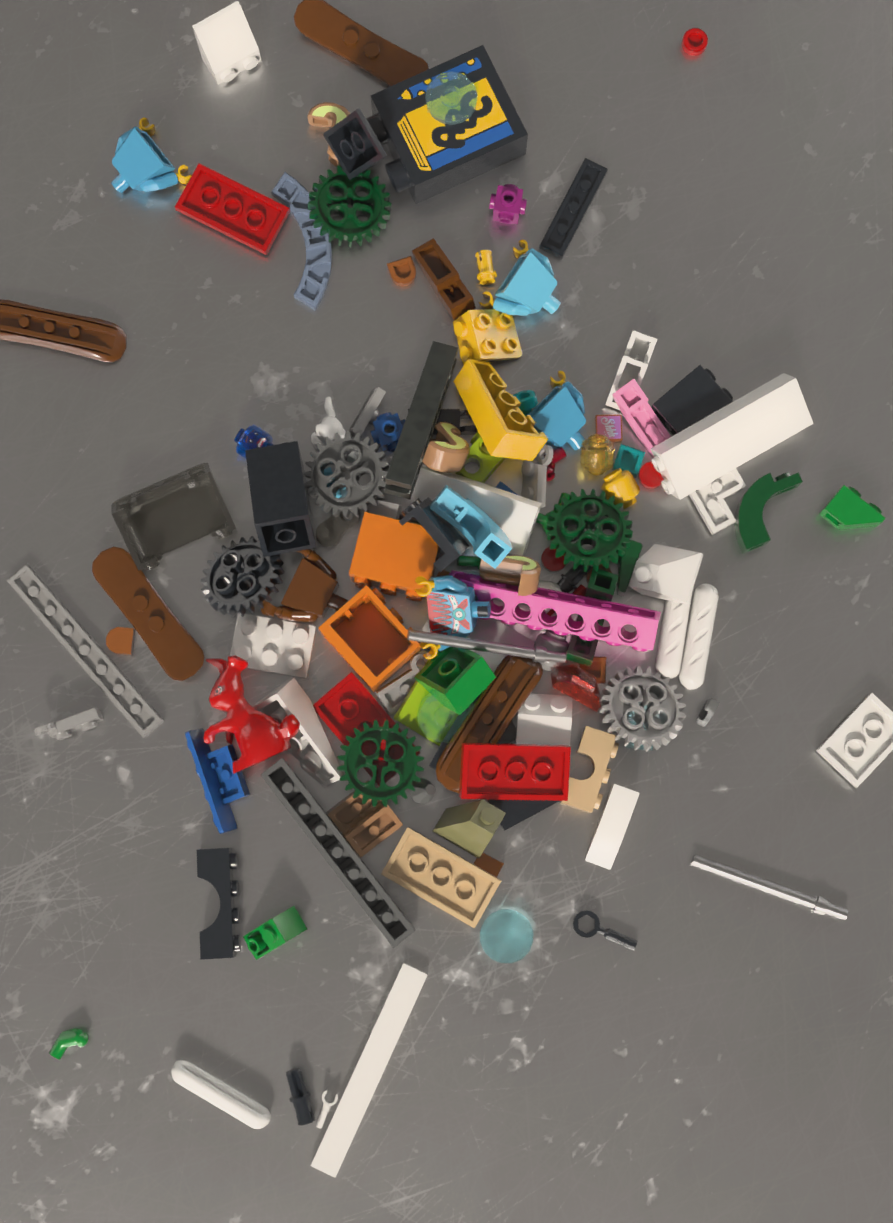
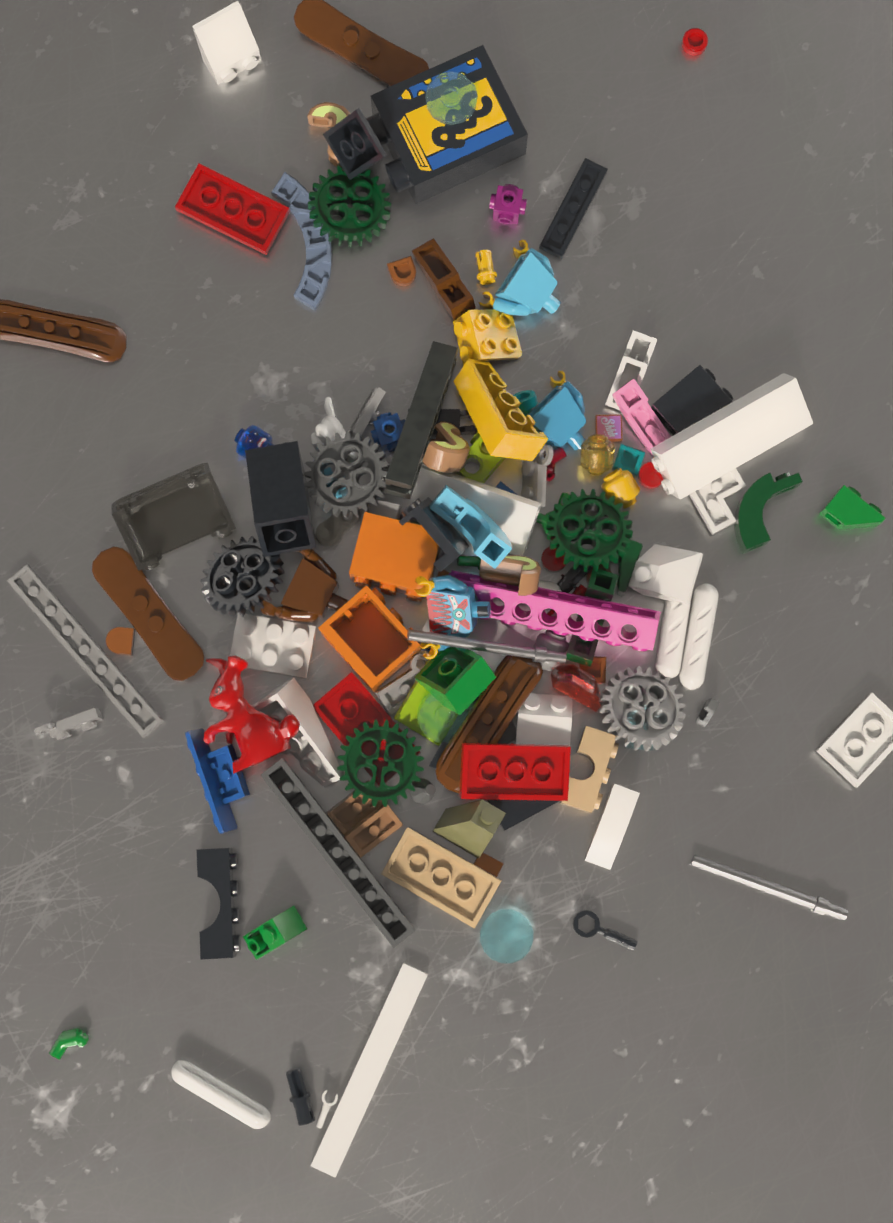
dark azure torso [111,117,192,193] -> none

